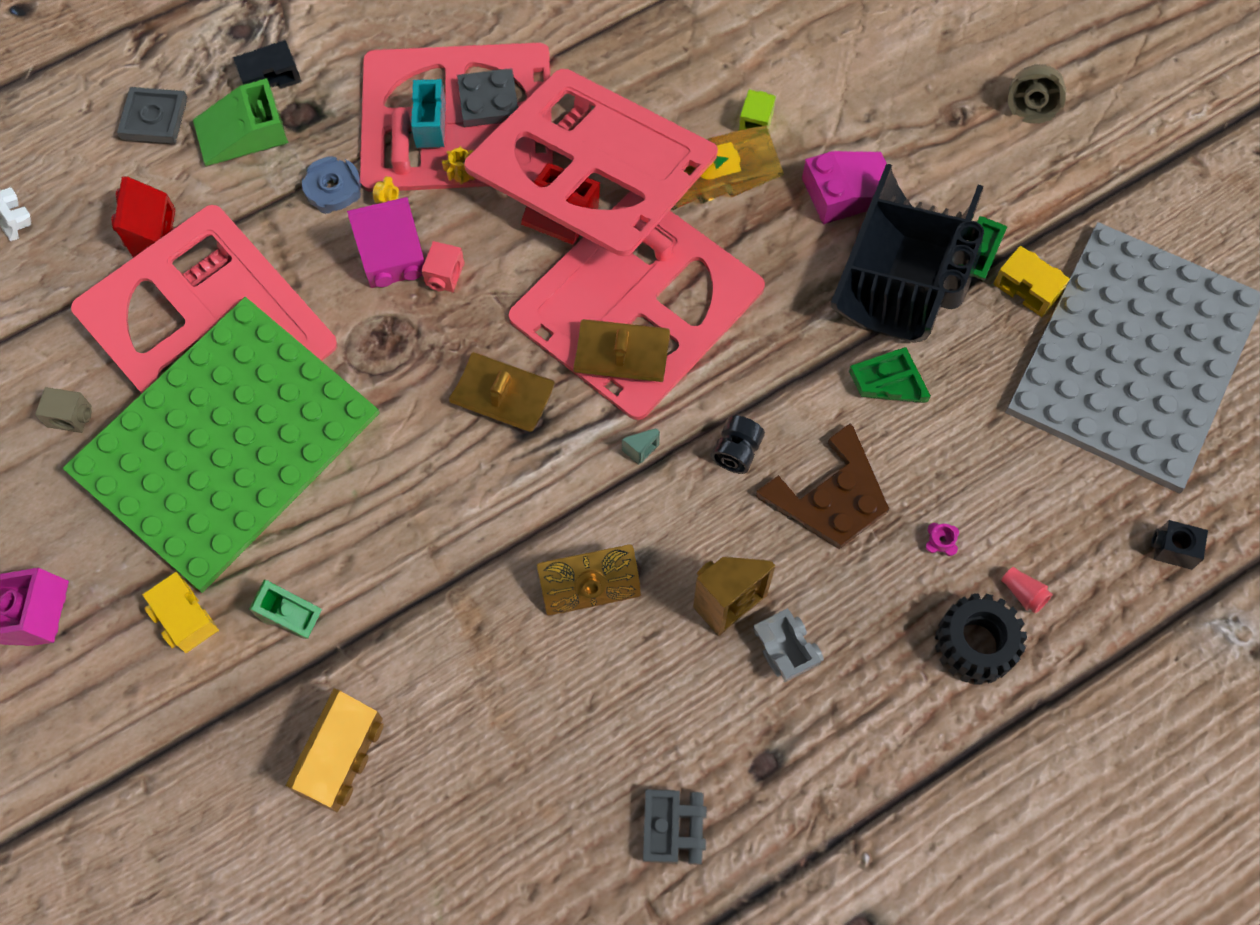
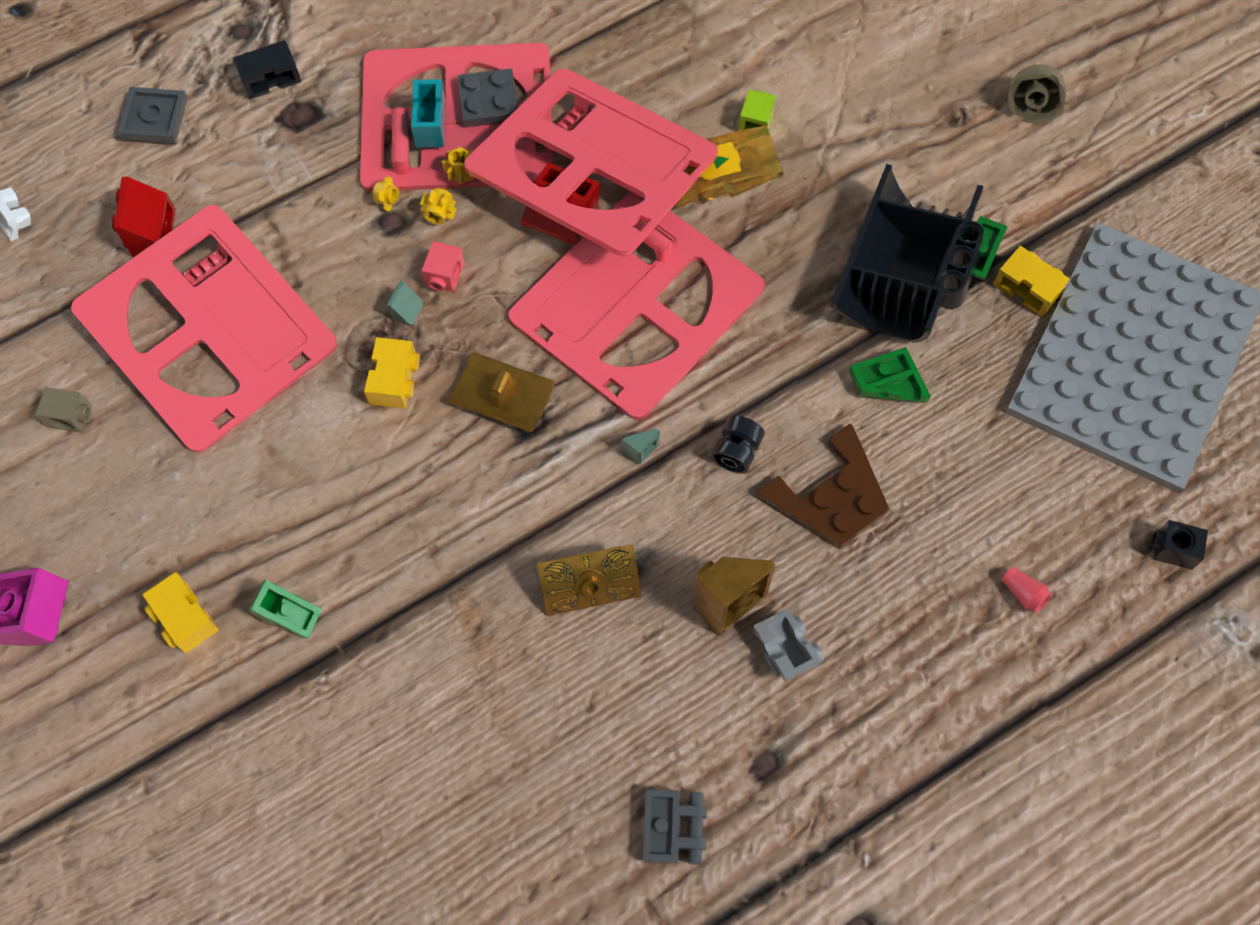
bright green plate [63,297,380,593] -> none
bright green slope [193,78,288,166] -> none
slope [285,688,383,813] -> none
sand blue plate [302,157,361,214] -> none
dark pink slope [347,197,425,288] -> none
pearl gold shield [573,319,670,382] -> none
dark pink slope [802,151,887,225] -> none
dark pink plate [926,523,959,556] -> none
black tyre [935,593,1027,684] -> none
none -> yellow brick [364,337,420,409]
none -> sand green slope [387,281,423,326]
none -> yellow gear [420,188,457,225]

